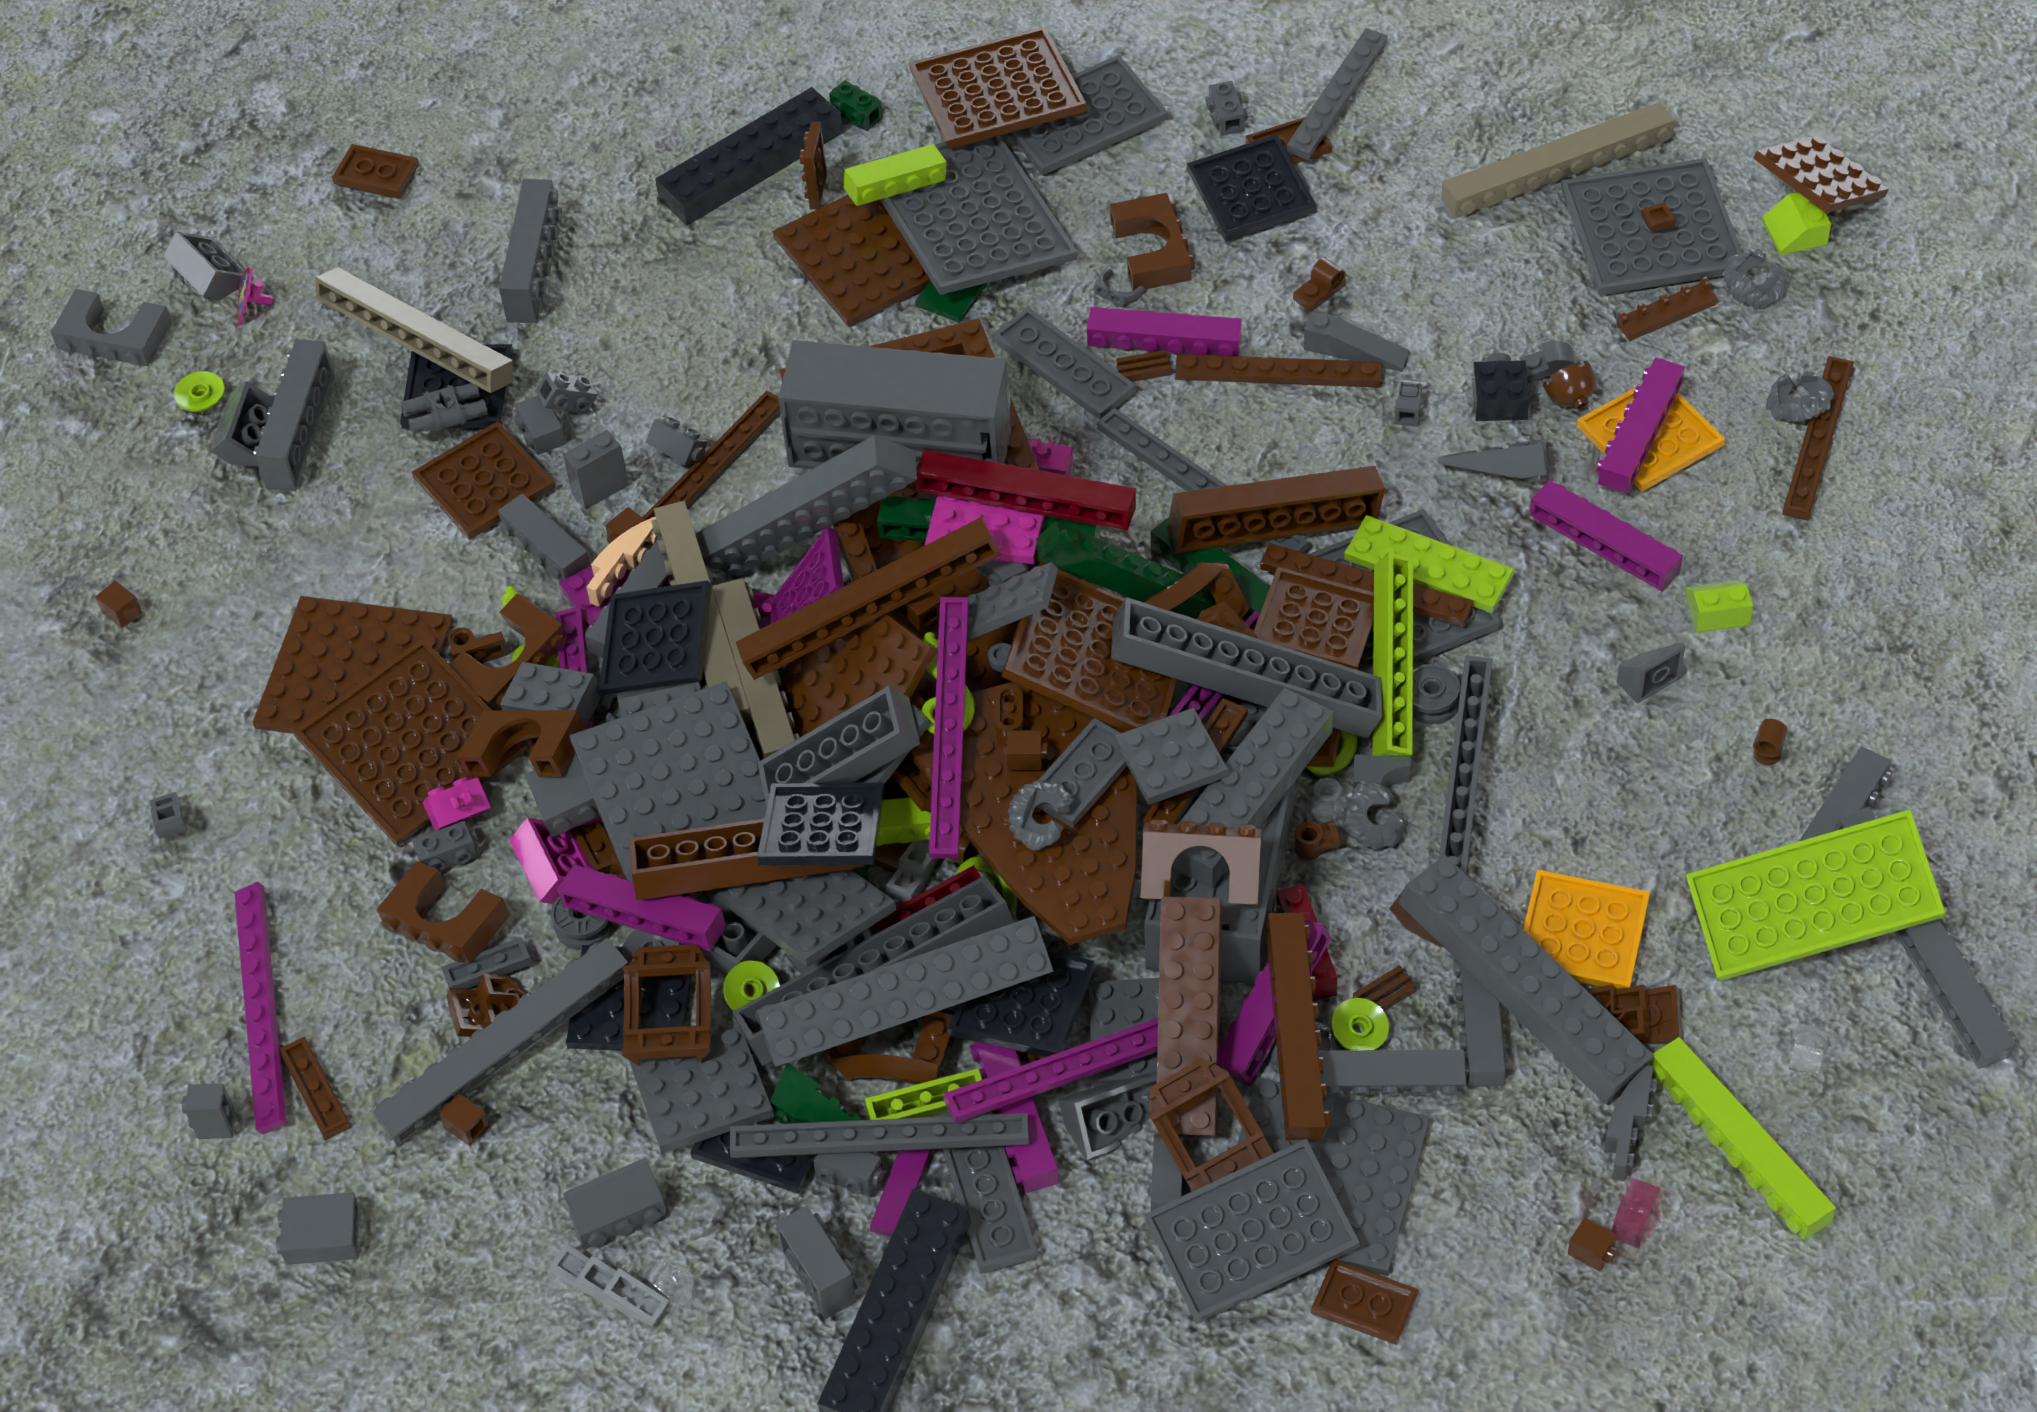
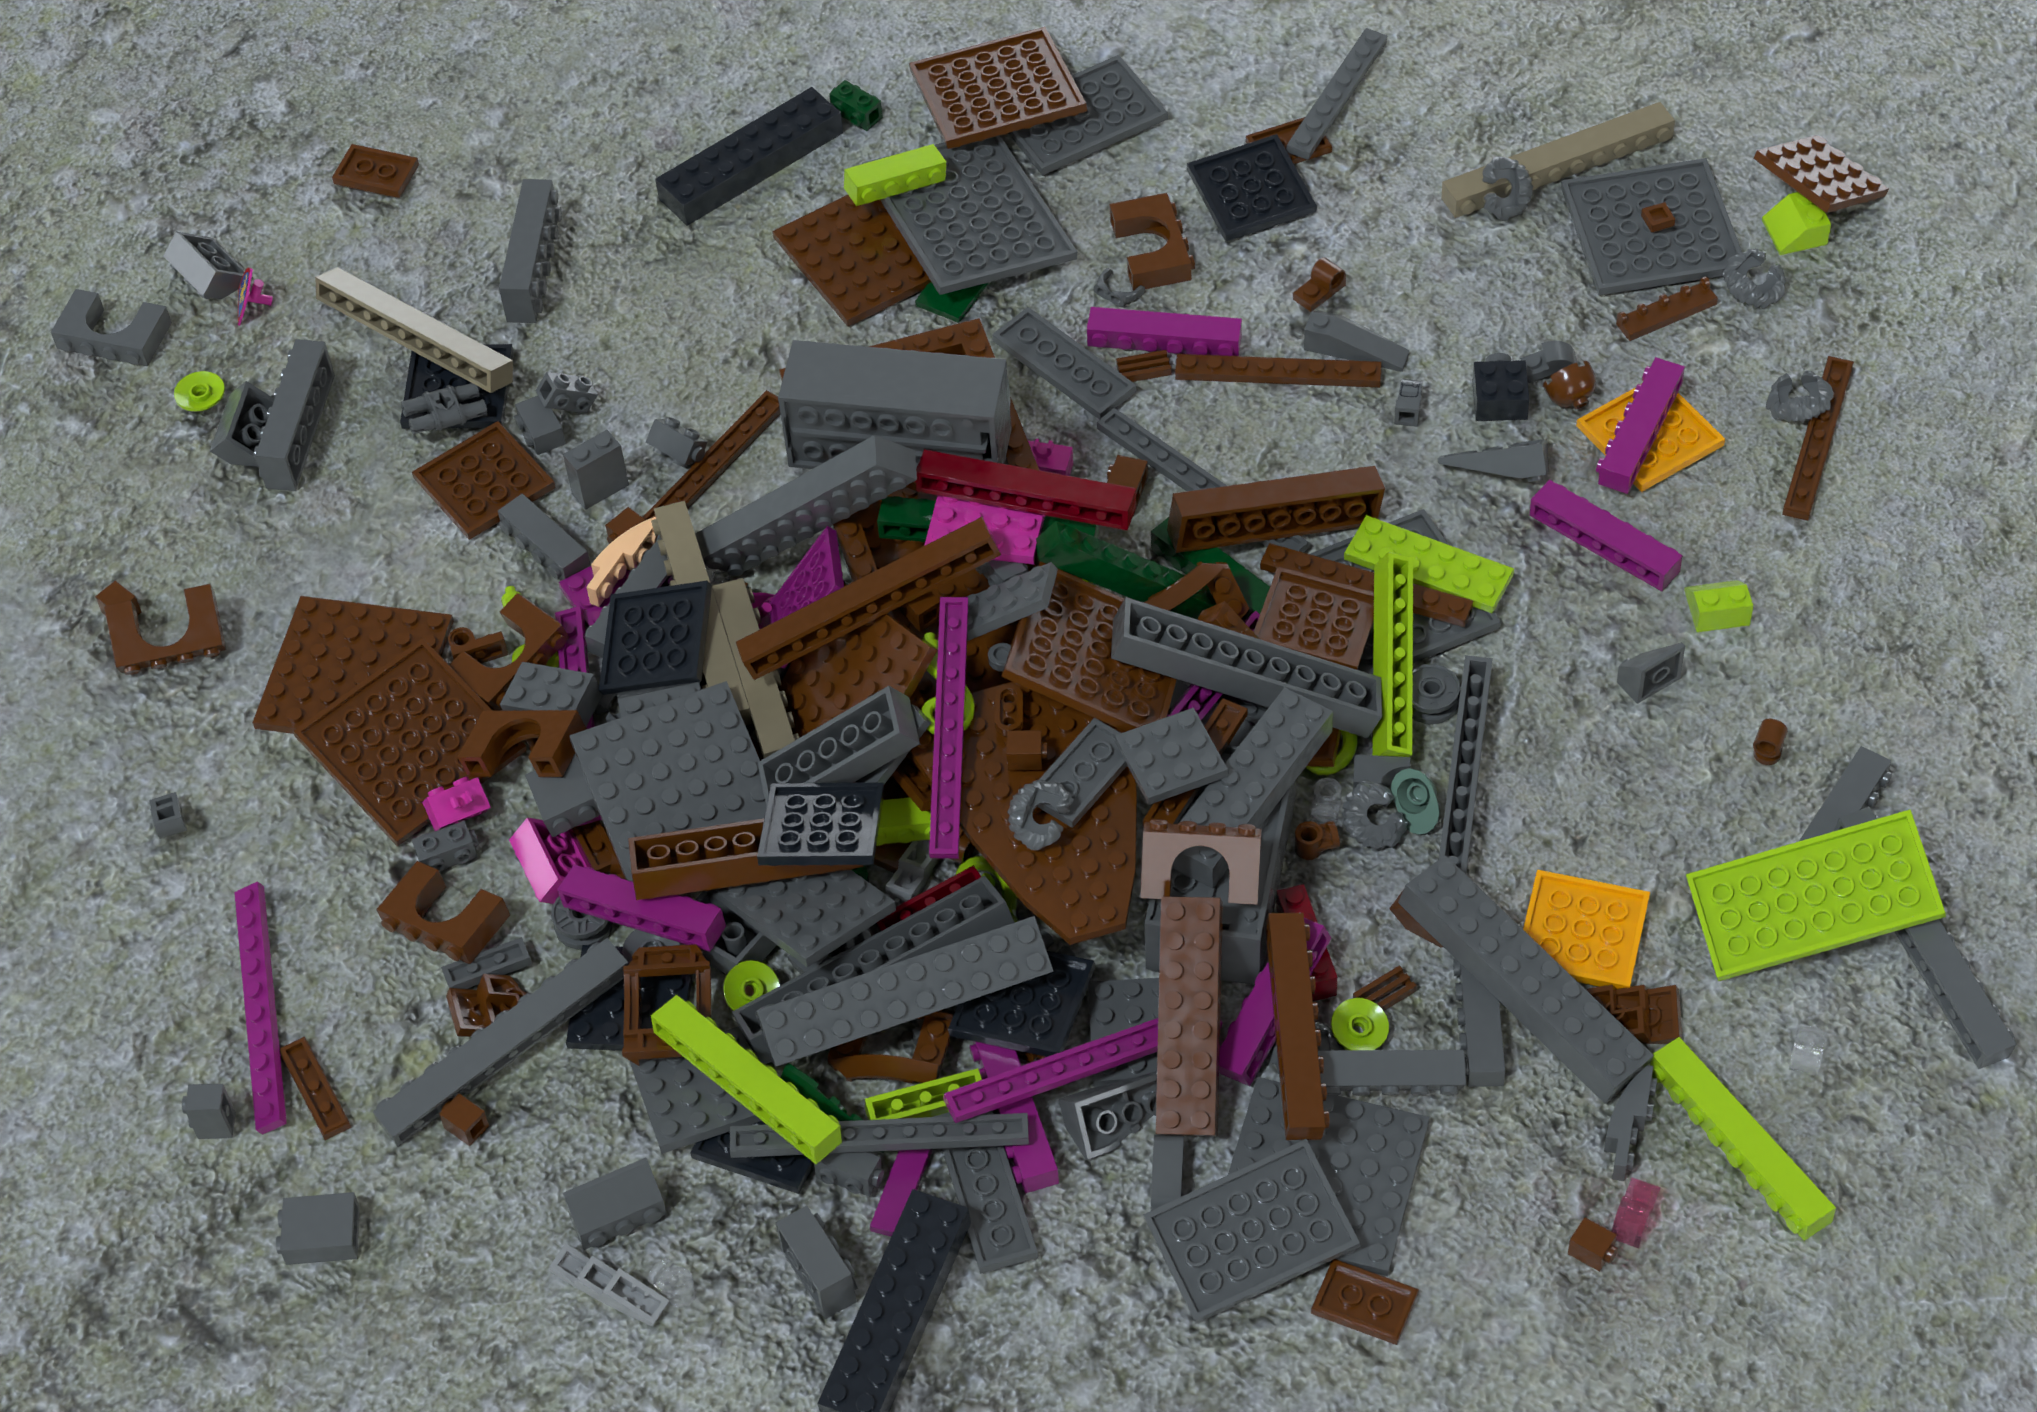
reddish brown plate [800,122,828,210] -> none
reddish brown wedge [1149,1057,1274,1192] -> none
dark grey brick [1205,81,1248,136] -> none
none -> reddish brown arch [104,584,226,675]
none -> lime brick [651,995,842,1164]
none -> reddish brown brick [1107,455,1148,516]
none -> sand green piece [1391,768,1440,835]
none -> dark grey piece [1482,156,1533,221]

